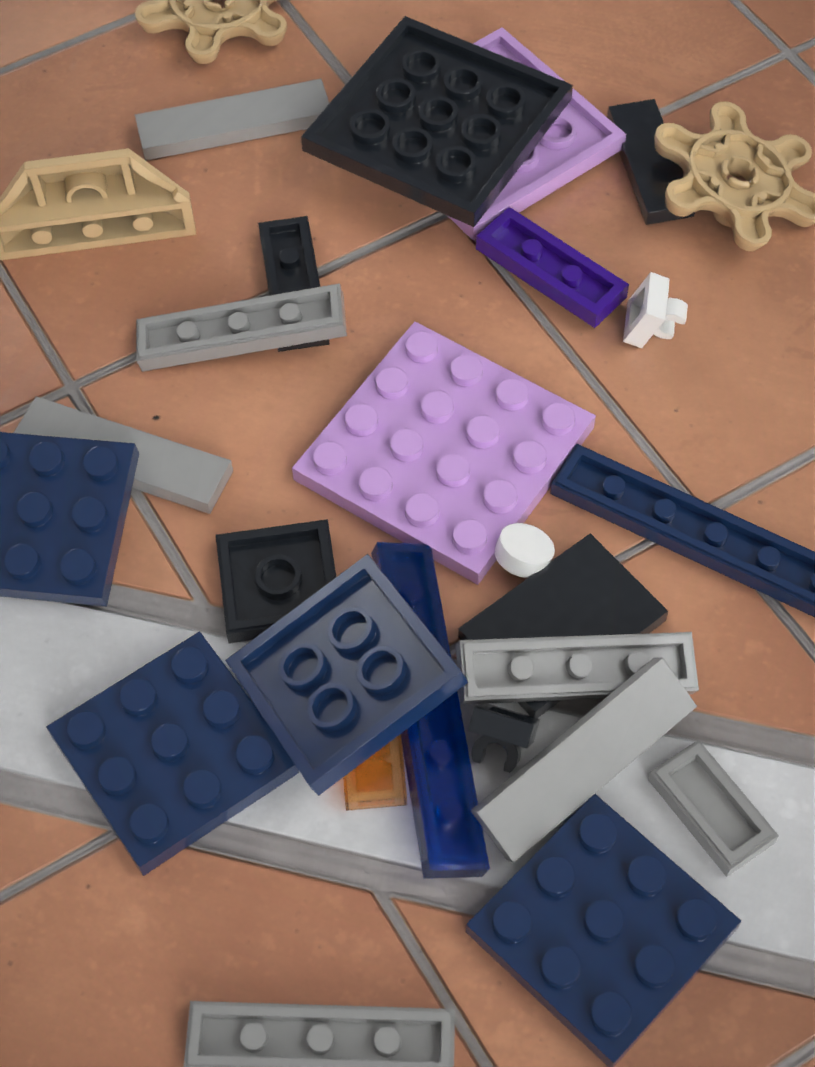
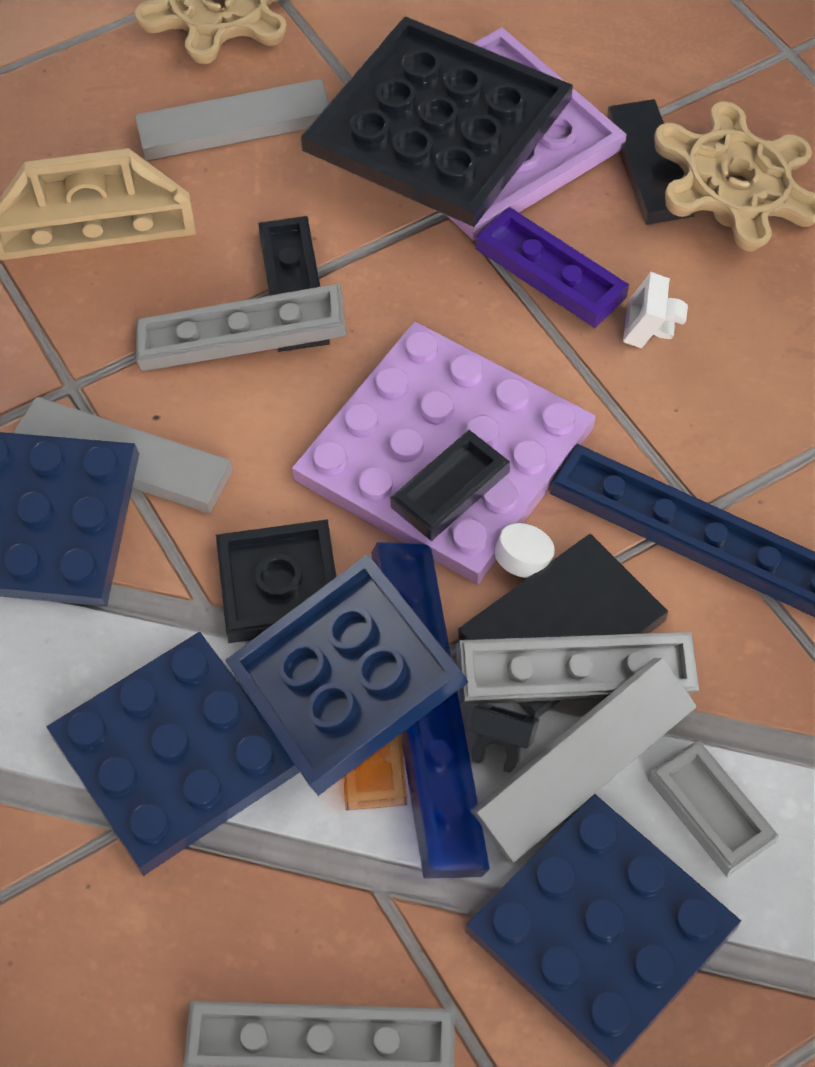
none -> black tile [390,430,510,542]

